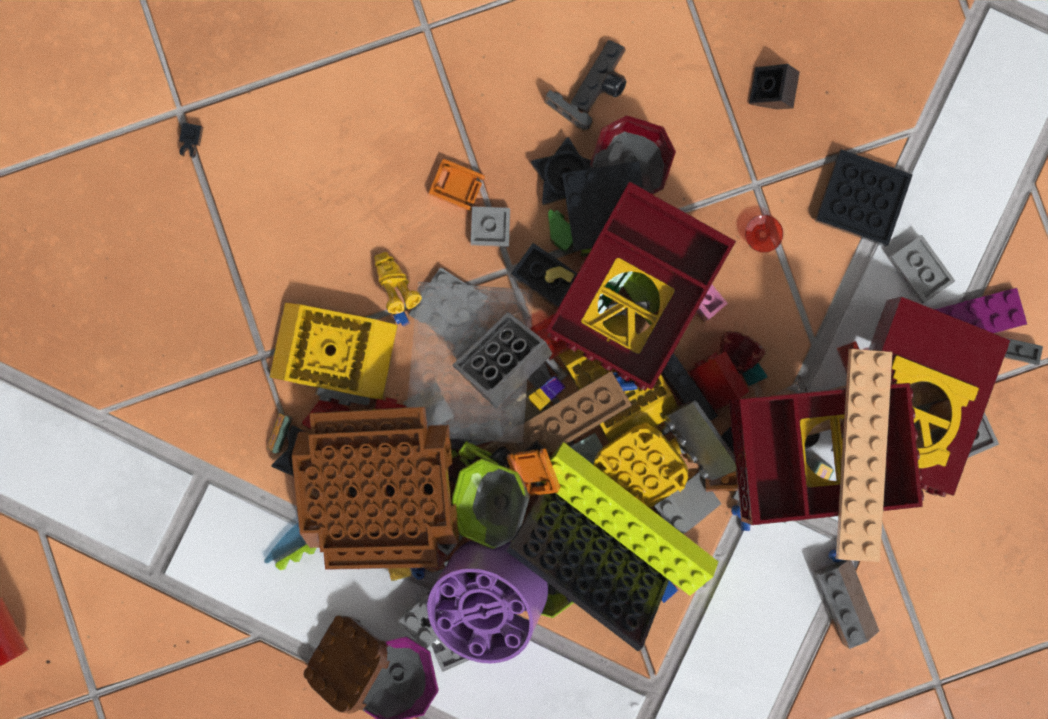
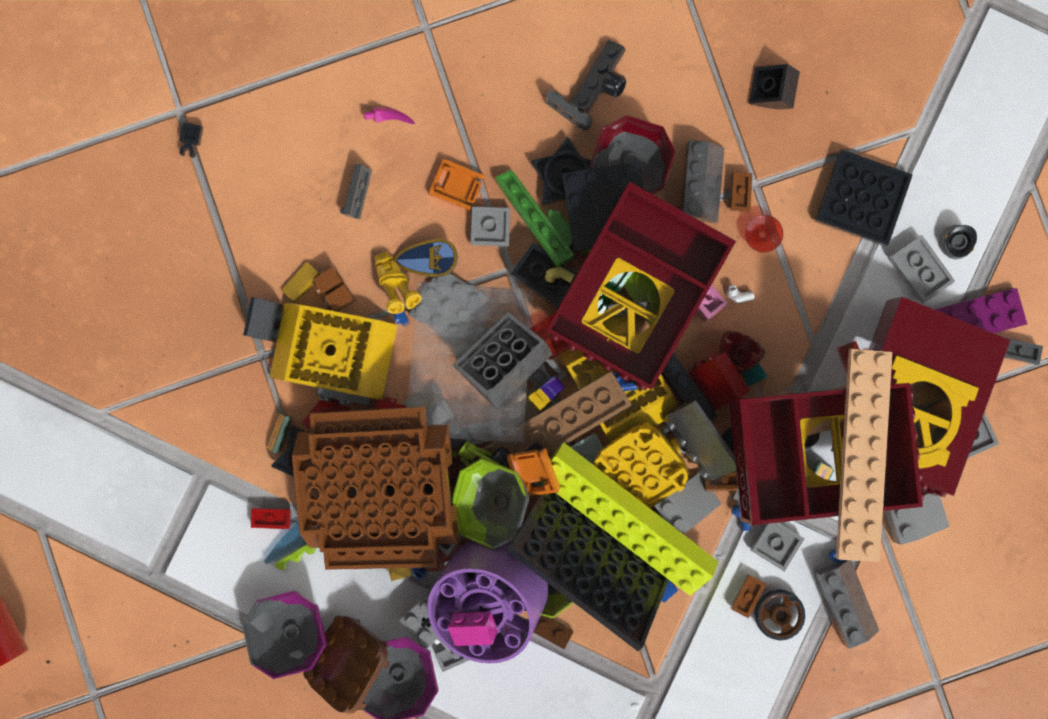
none -> dark grey rock [242,590,327,679]
none -> black slope [243,297,284,342]
none -> red plate [251,508,292,529]
none -> yellow slope [282,262,320,303]
none -> dark orange piece [313,267,355,312]
none -> dark grey hinge [340,164,372,219]
none -> dark pink bar [363,106,415,124]
none -> shield [394,239,458,277]
none -> dark pink brick [448,612,498,646]
none -> bright green plate [495,169,574,267]
none -> reddish brown plate [533,615,573,649]
none -> flat silver slope [681,140,725,223]
none -> white arm [726,285,754,303]
none -> dark orange plate [730,172,753,212]
none -> dark orange plate [730,574,766,619]
none -> light grey plate [750,523,804,572]
none -> reddish brown wheel [754,589,806,641]
none -> light grey slope [884,493,949,545]
none -> dark grey piece [940,225,977,260]

